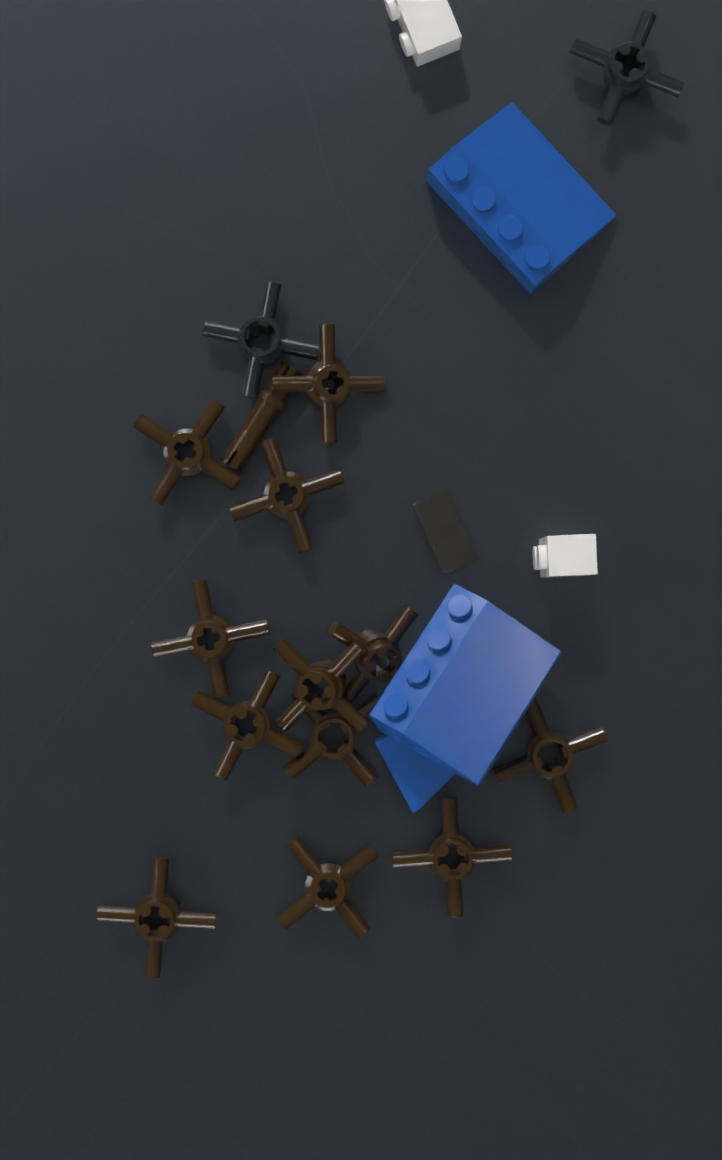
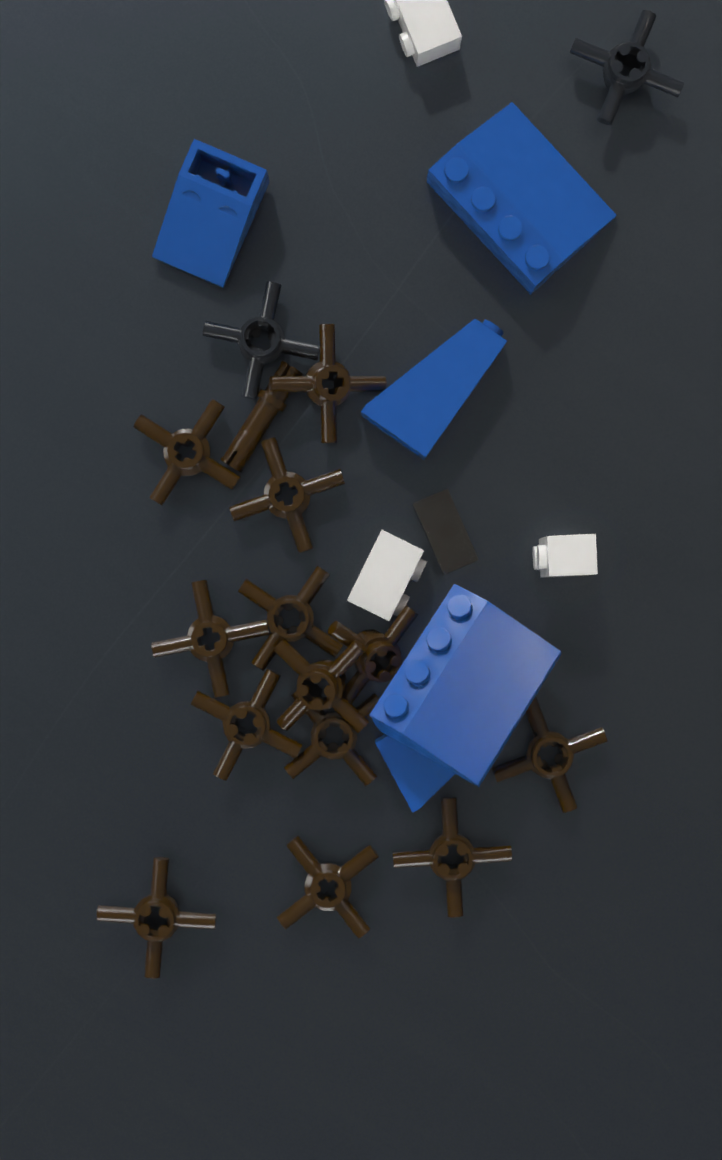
none -> blue slope [152,139,270,288]
none -> dark brown bar [238,566,343,671]
none -> white brick [347,530,427,621]
none -> blue slope [361,319,507,460]

